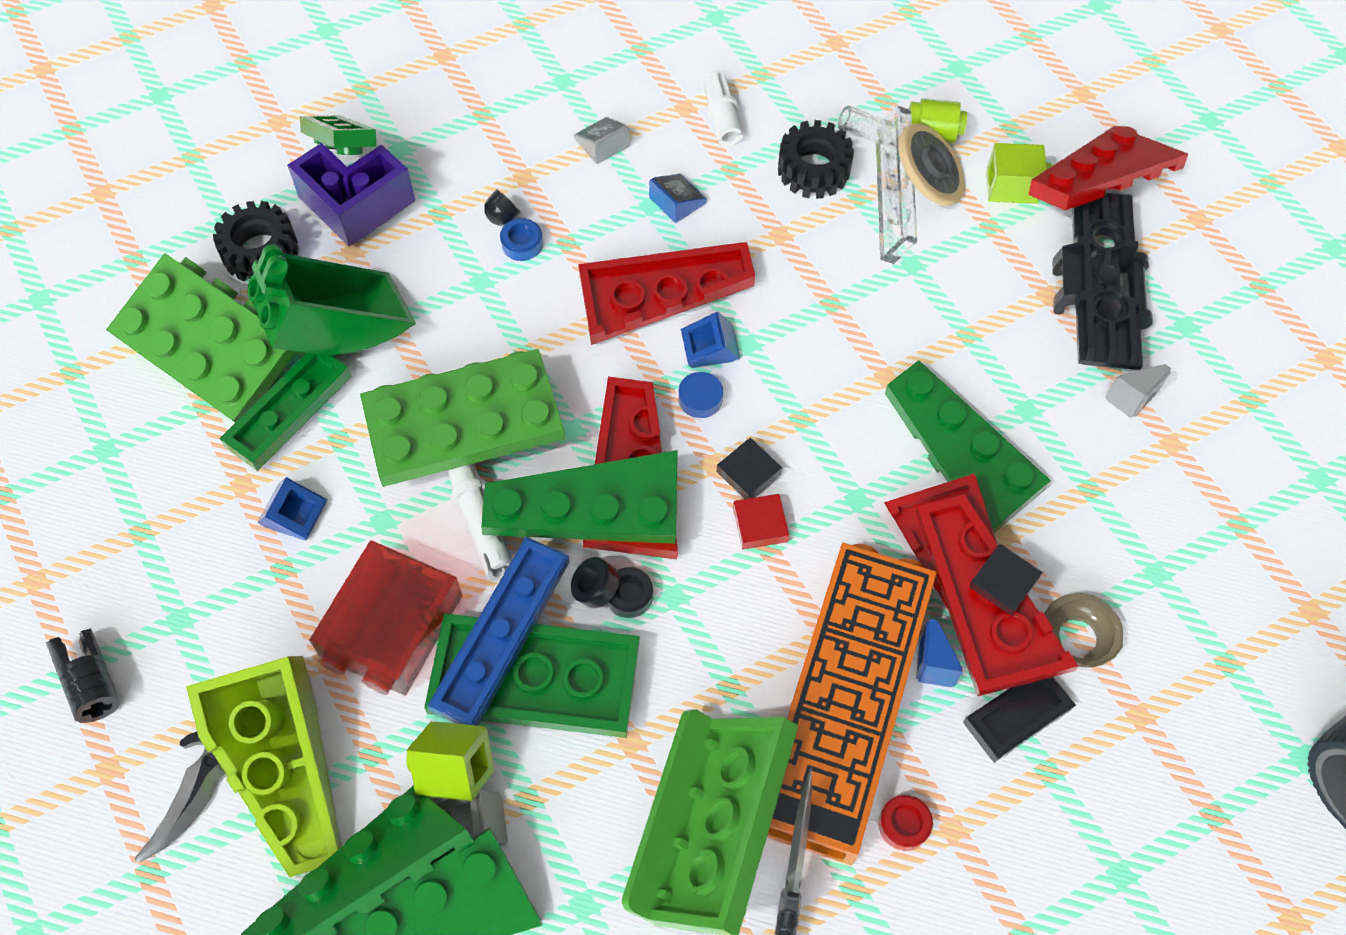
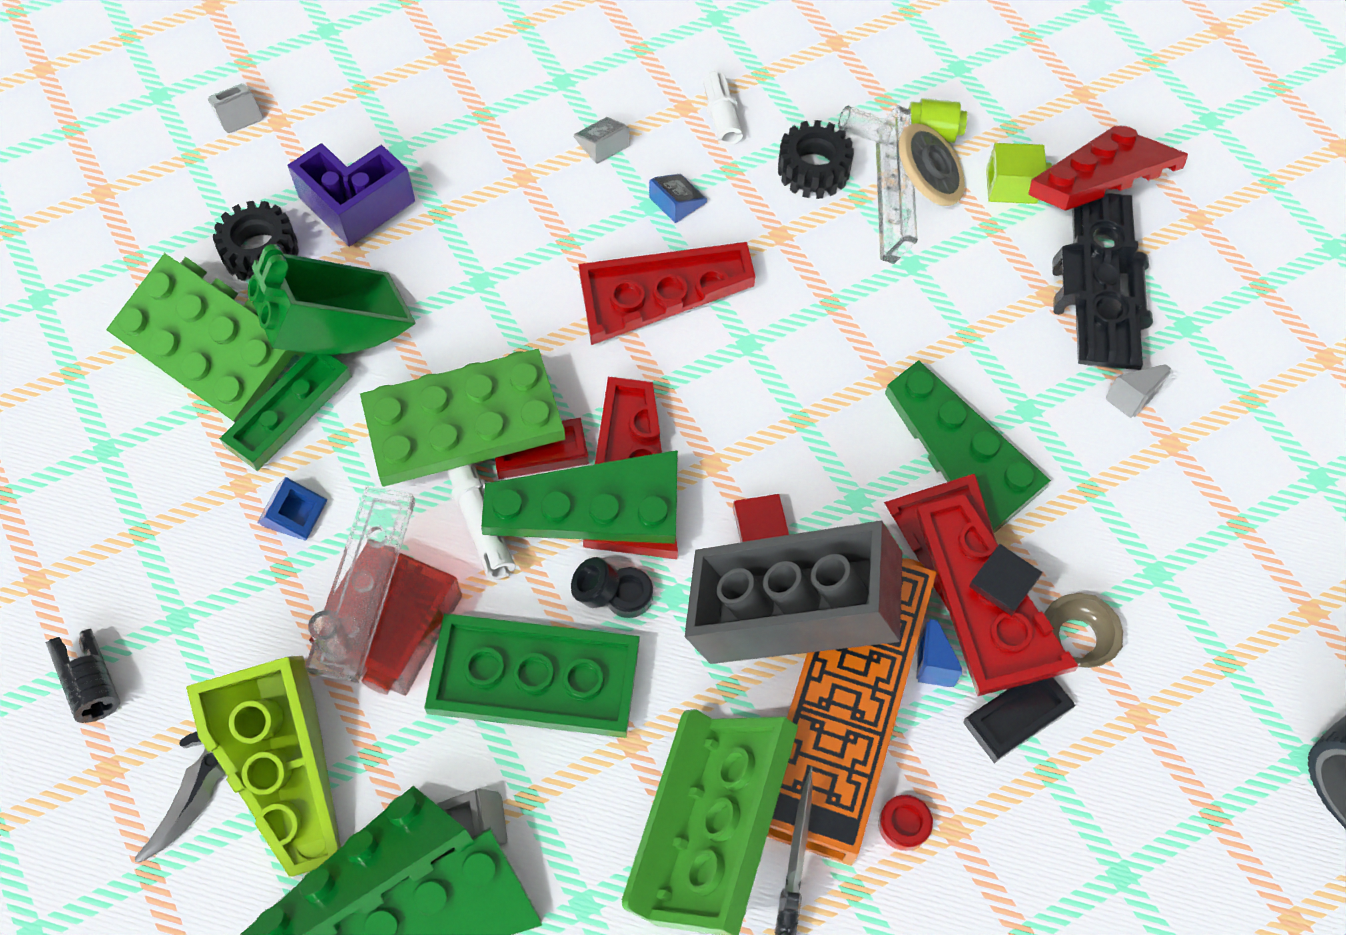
green plate [300,115,377,155] -> none
lime brick [406,721,495,801] -> none
blue tile [427,537,570,726] -> none
black hinge [484,189,521,226] -> none
blue tile [500,218,543,261] -> none
blue tile [678,372,723,418] -> none
blue slope [680,311,740,368] -> none
black tile [716,438,782,499] -> none
none -> light grey slope [207,83,262,133]
none -> clear piece [305,485,416,683]
none -> red tile [495,417,589,480]
none -> dark grey brick [684,520,903,664]

